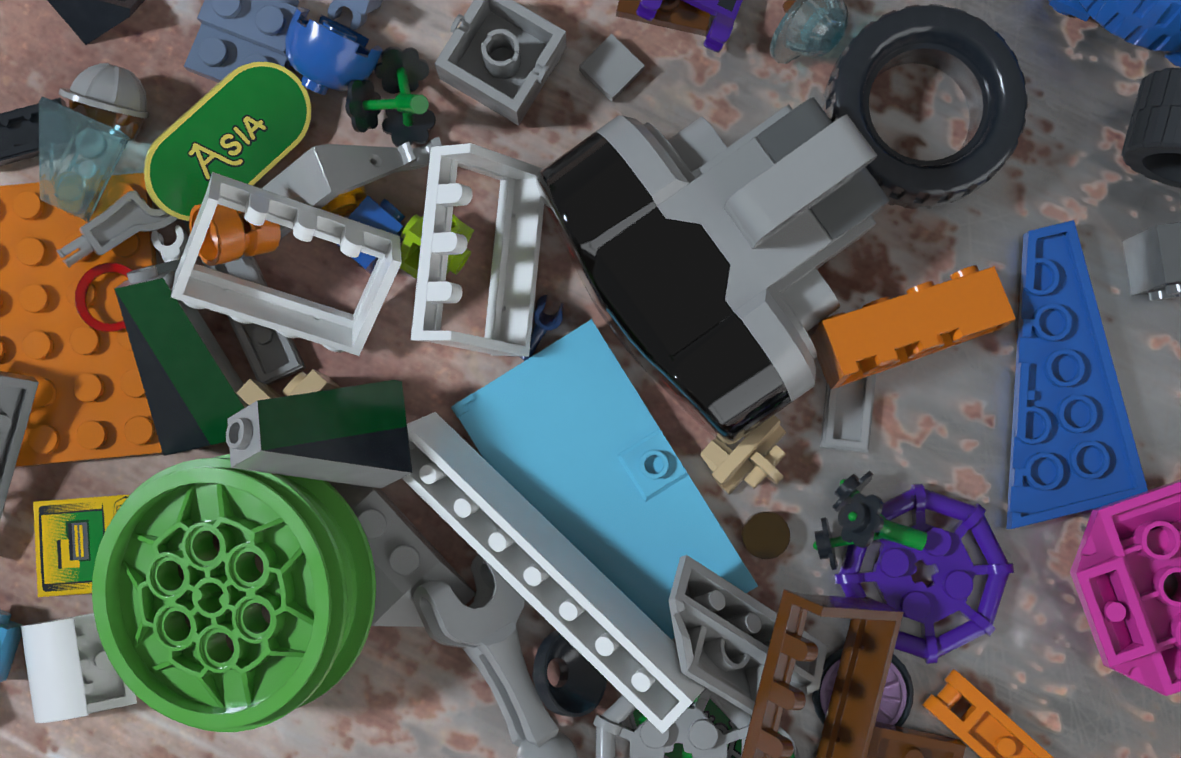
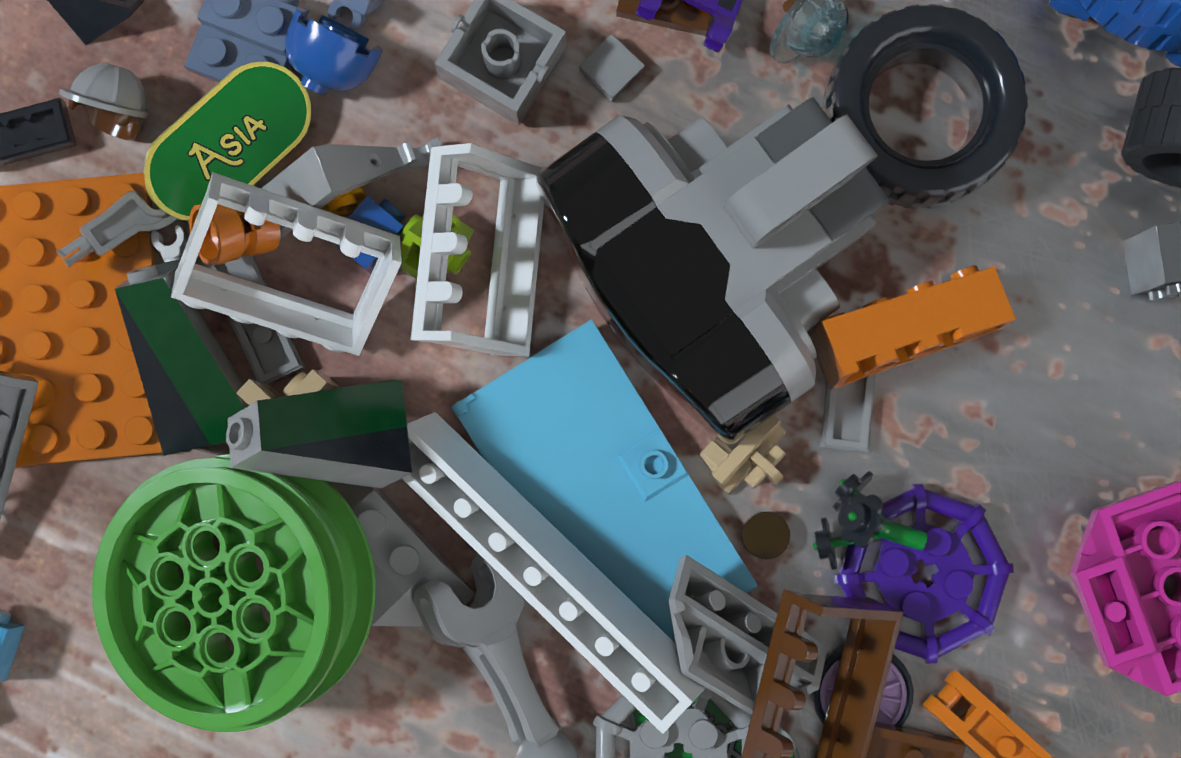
white brick [20,613,137,723] -> none
tile [33,495,129,597] -> none
clear light blue wing [39,96,130,222] -> none
red piece [75,263,133,332] -> none
black plant [345,47,436,147] -> none
dark blue hand [519,295,564,360] -> none
black piece [532,630,607,717] -> none
blue wing [1006,220,1148,529] -> none

